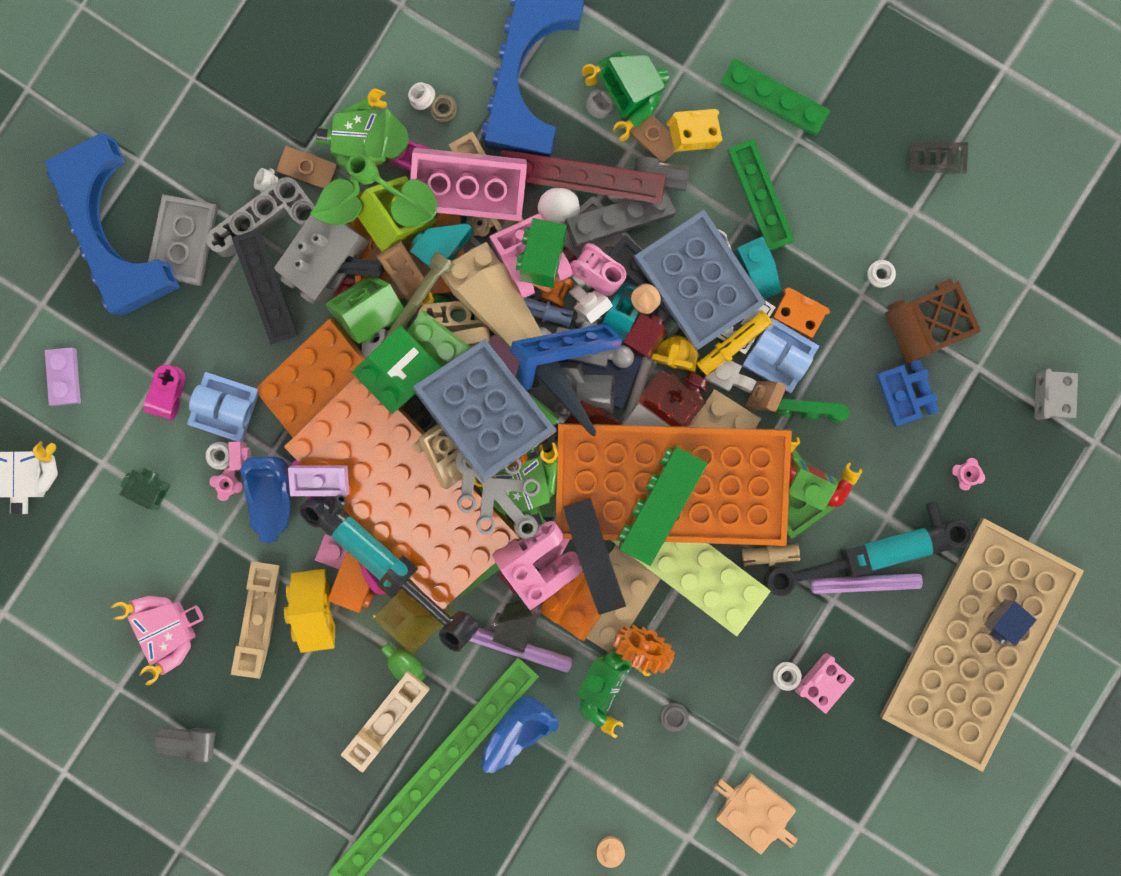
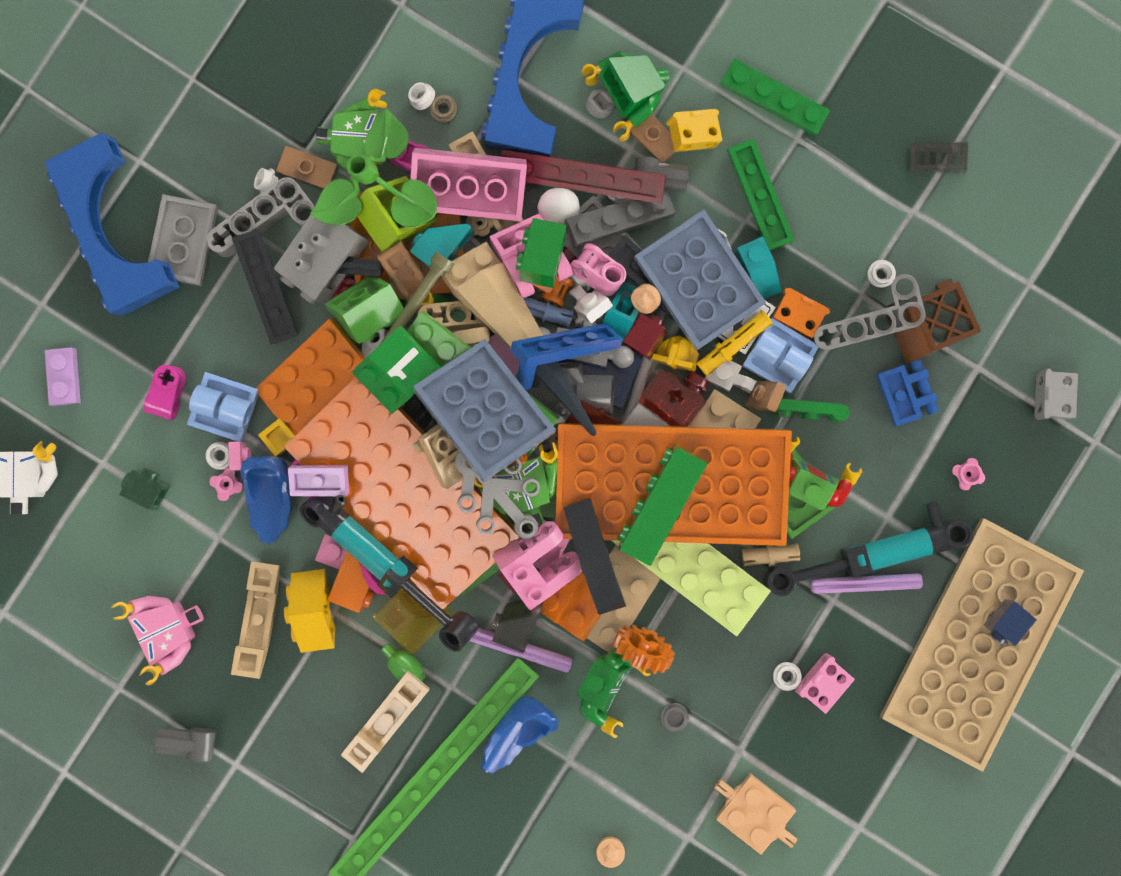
none -> yellow plate [258,418,295,457]
none -> light grey beam [814,274,926,350]

